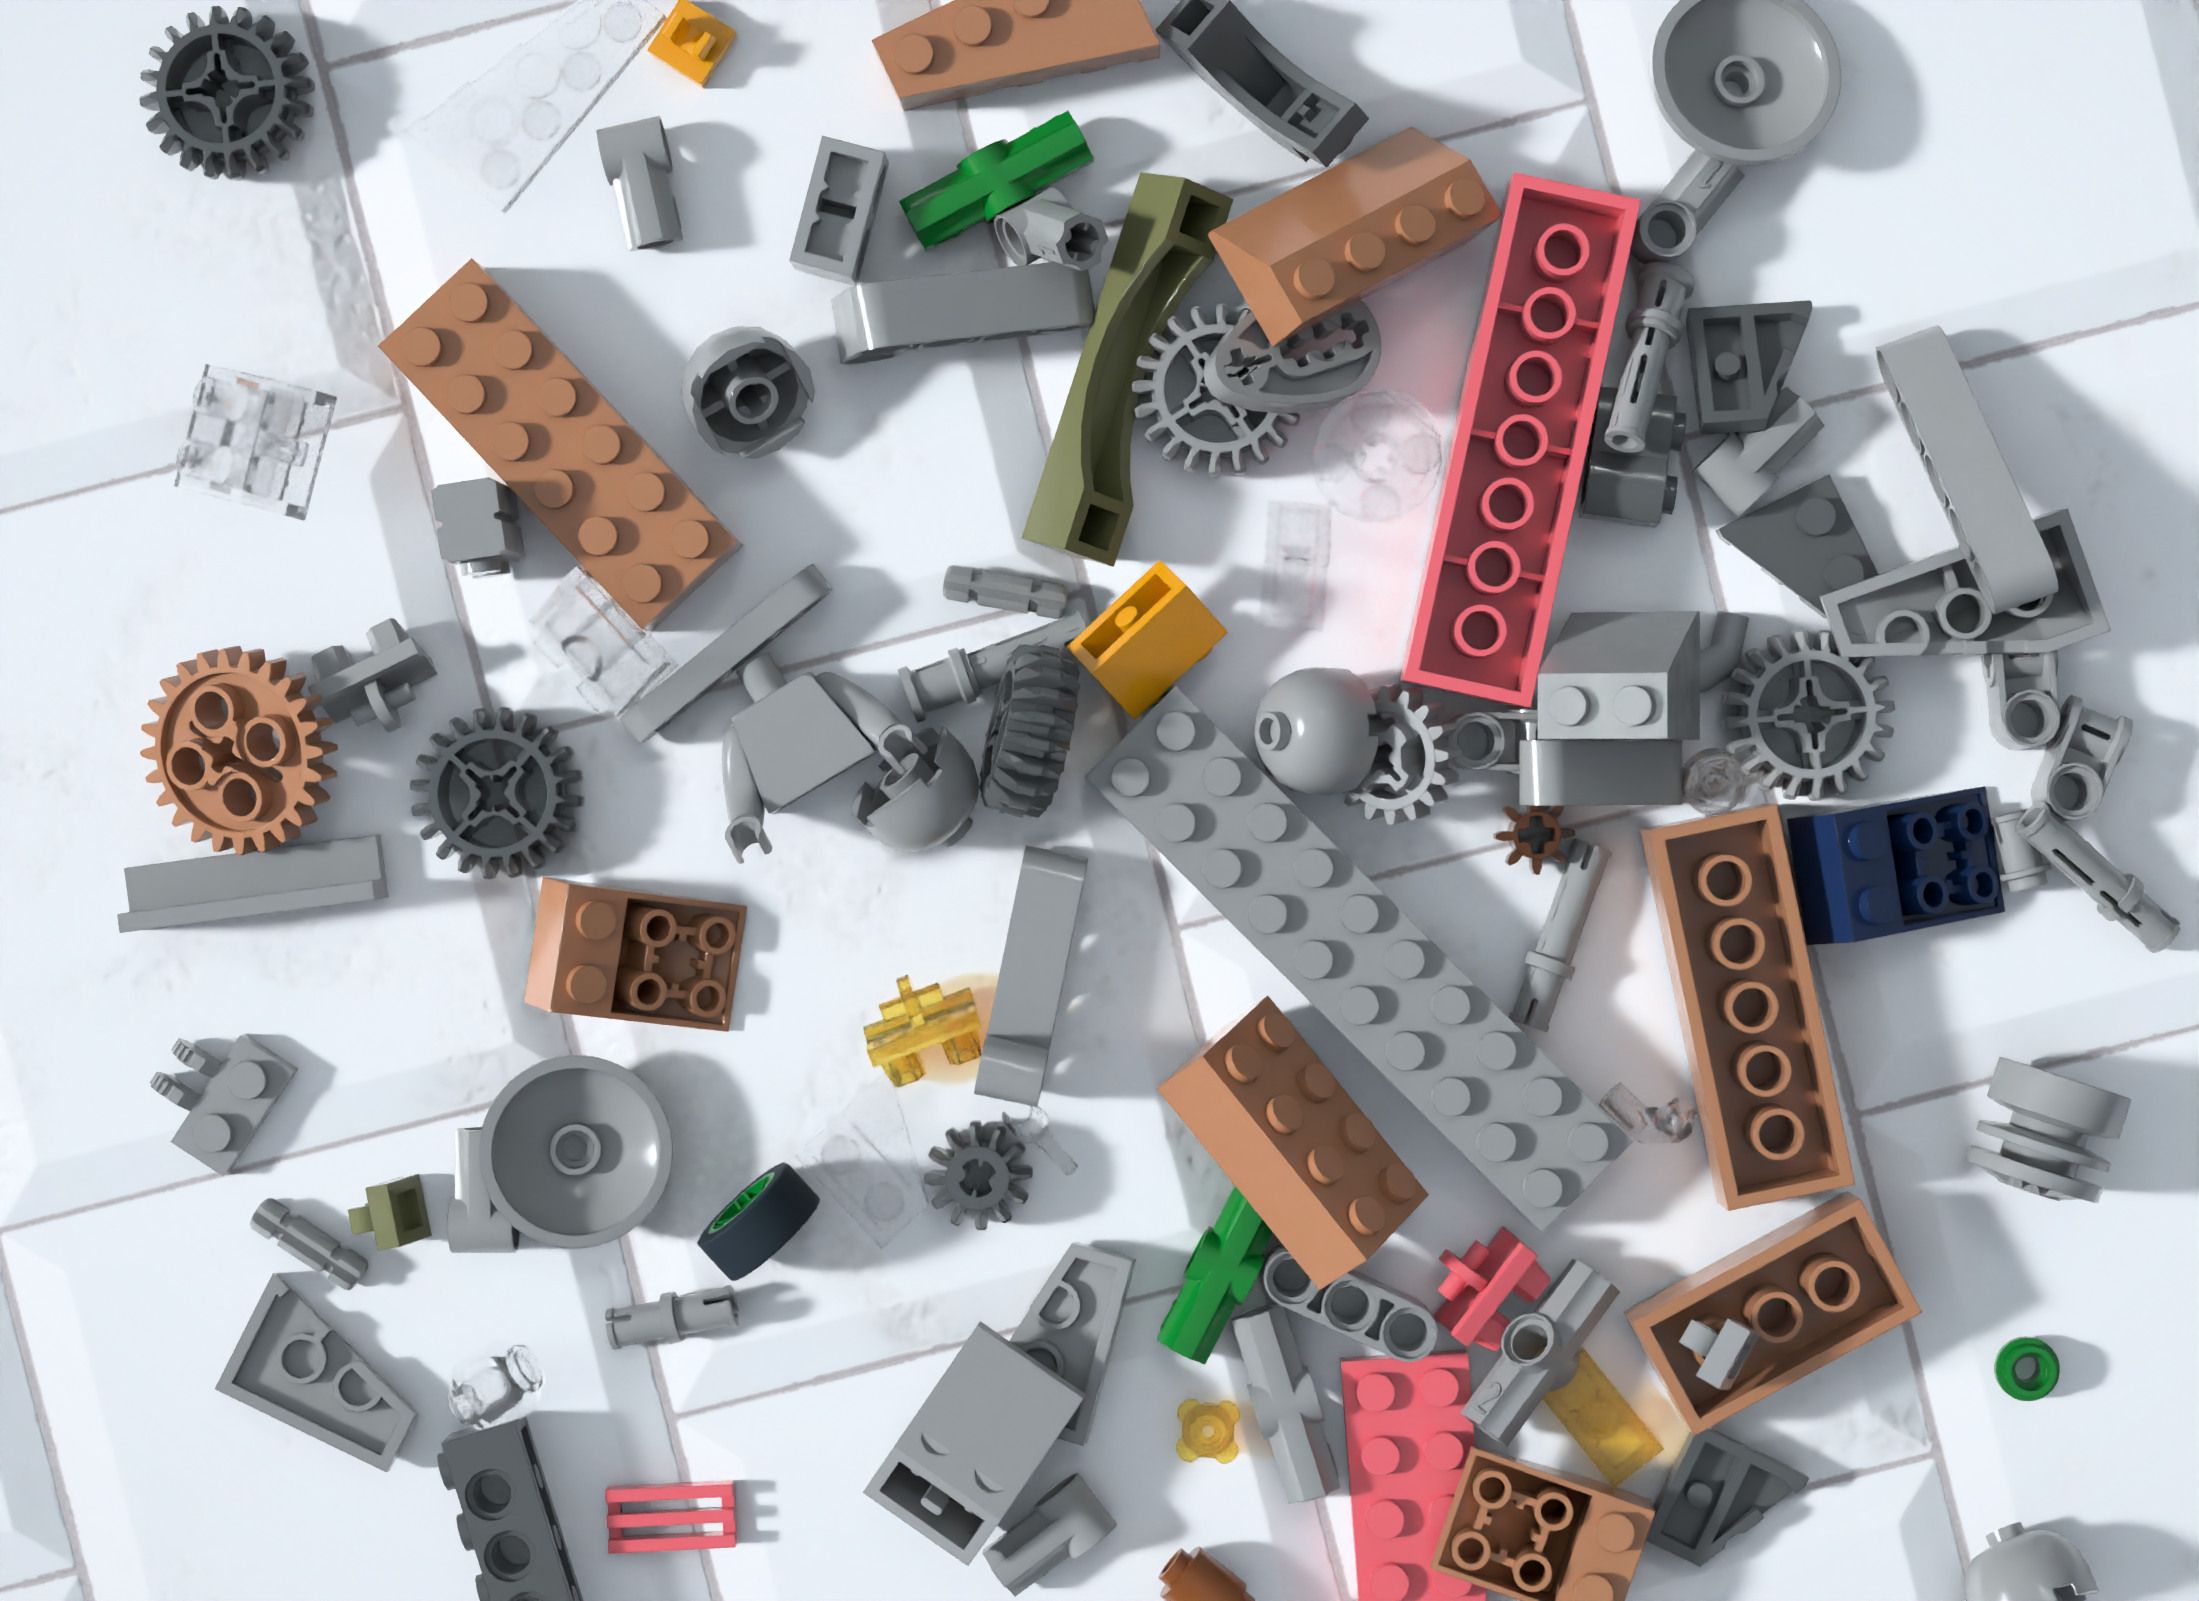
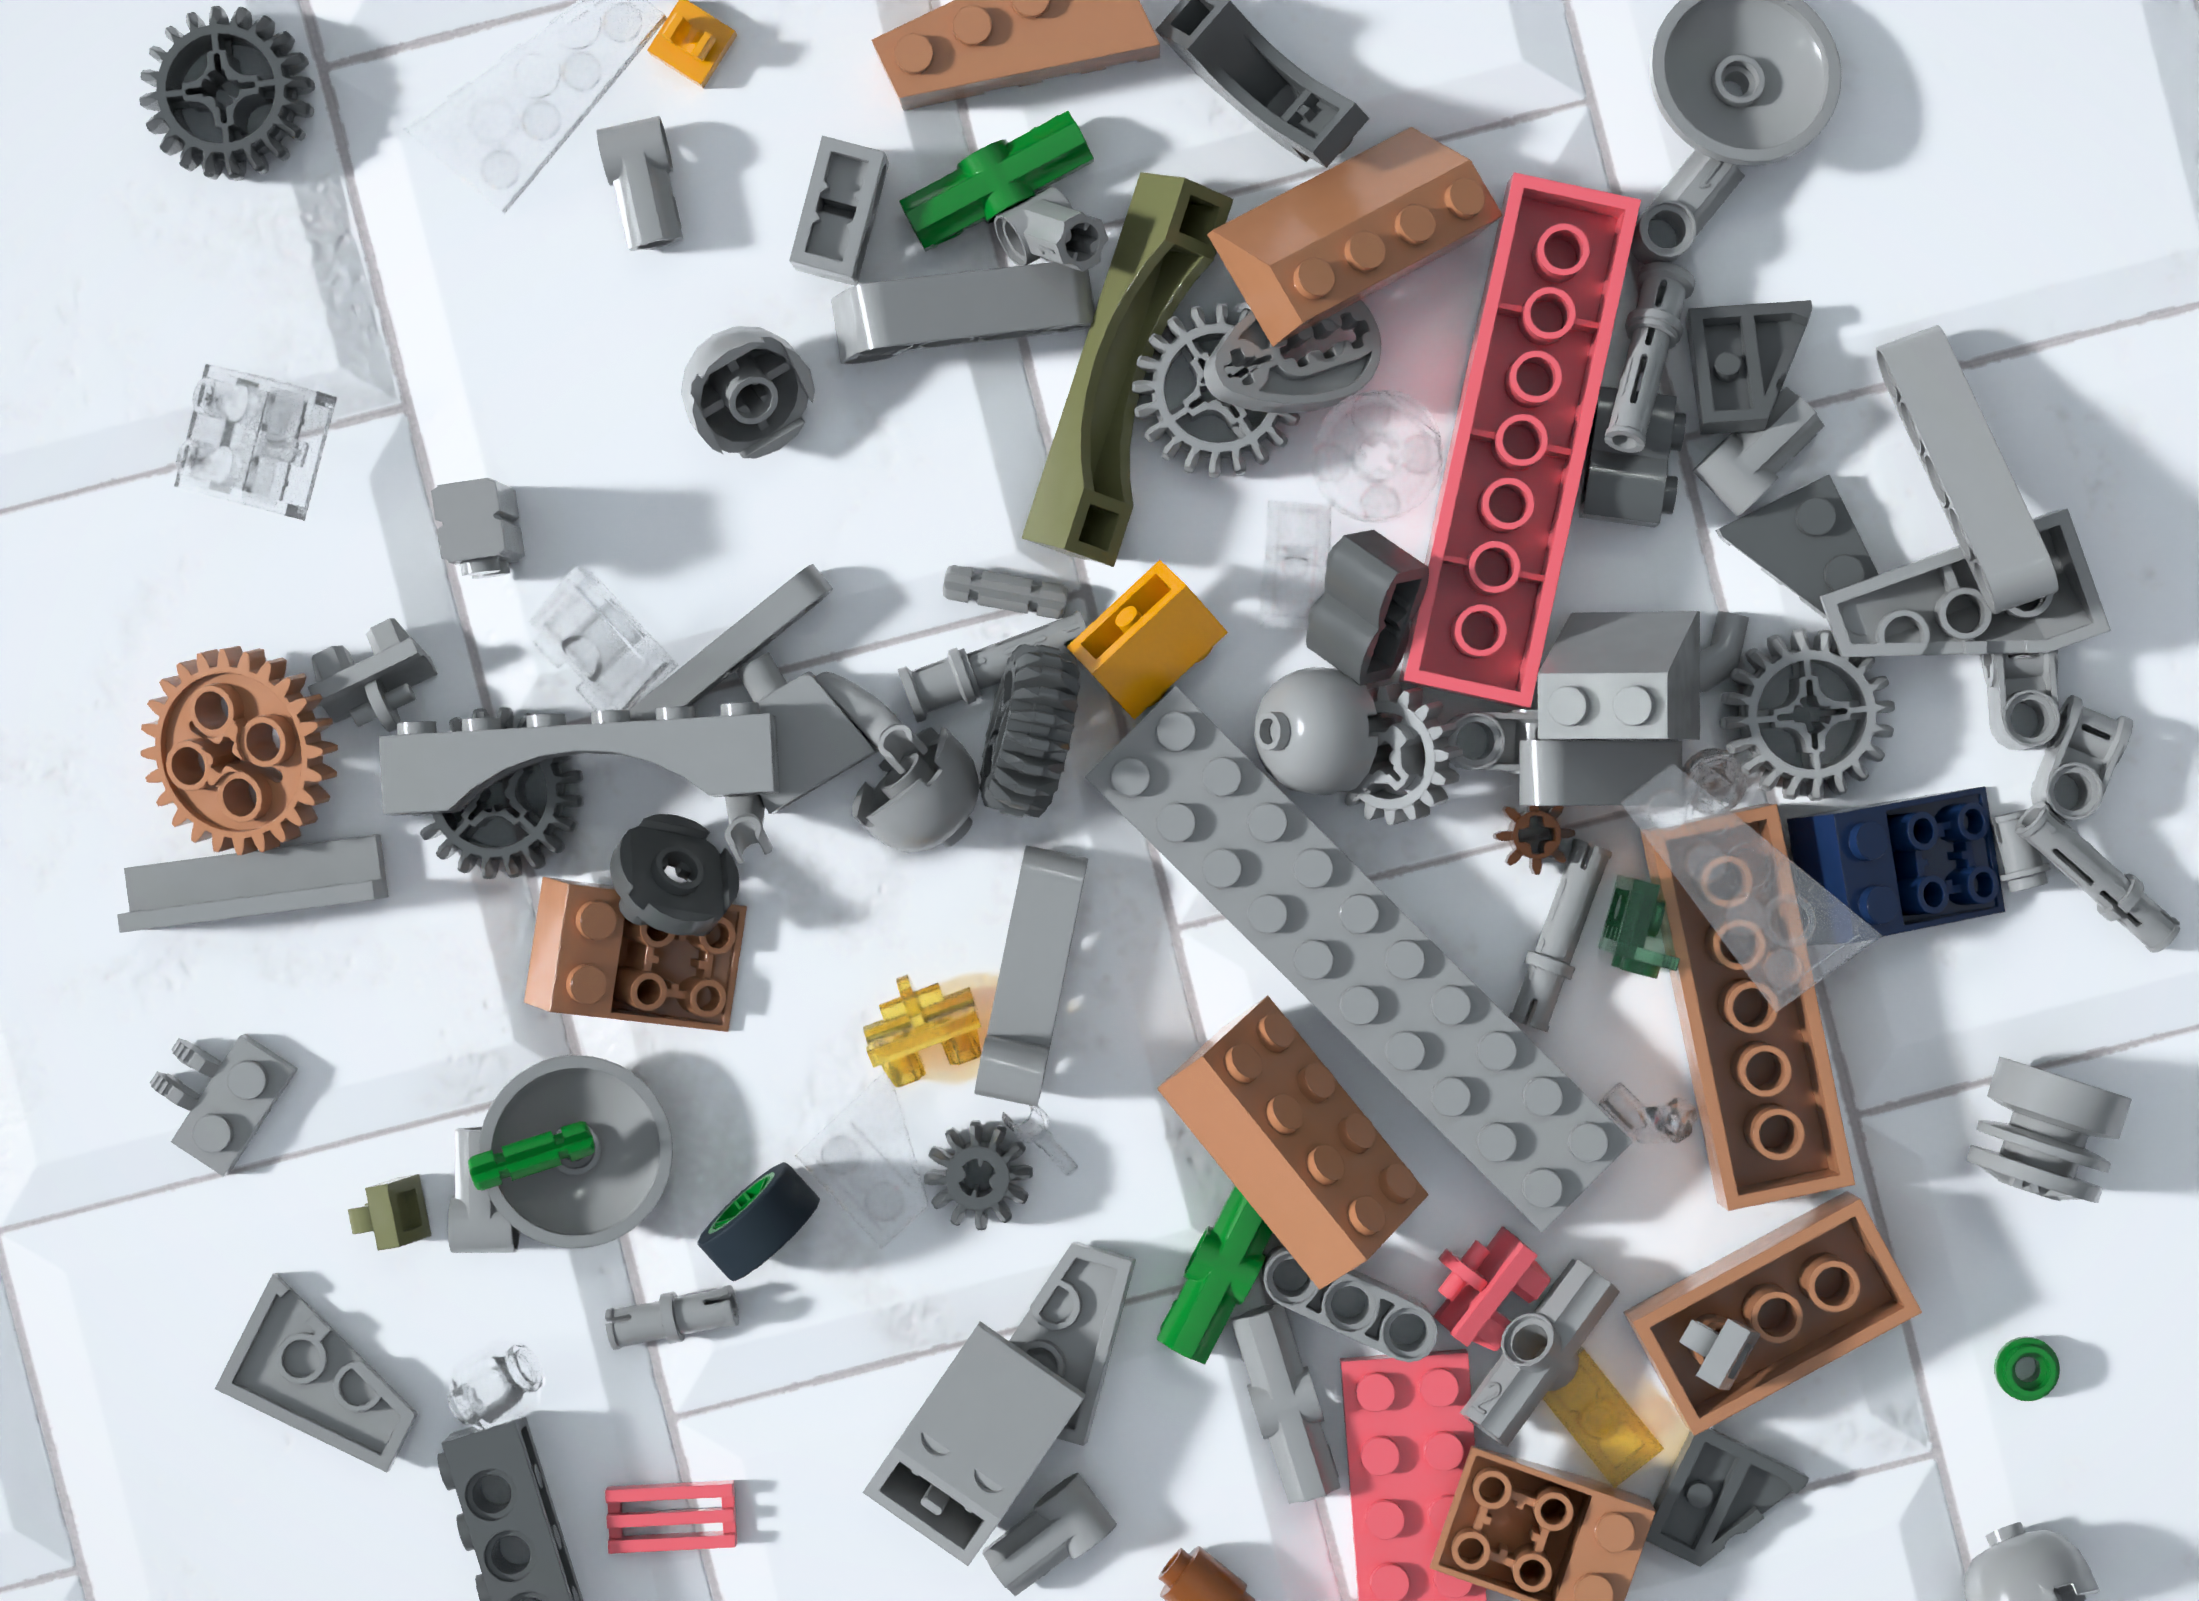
light grey axle [249,1198,369,1290] -> none
nougat brick [378,258,743,632] -> none
clear yellow plate [1176,1399,1240,1464] -> none
none -> light grey arch [379,702,780,816]
none -> green axle [468,1121,596,1191]
none -> dark grey plate [610,814,739,936]
none -> dark grey brick [1306,530,1429,685]
none -> clear green bracket [1598,875,1680,979]
none -> clear wing [1619,763,1882,1013]

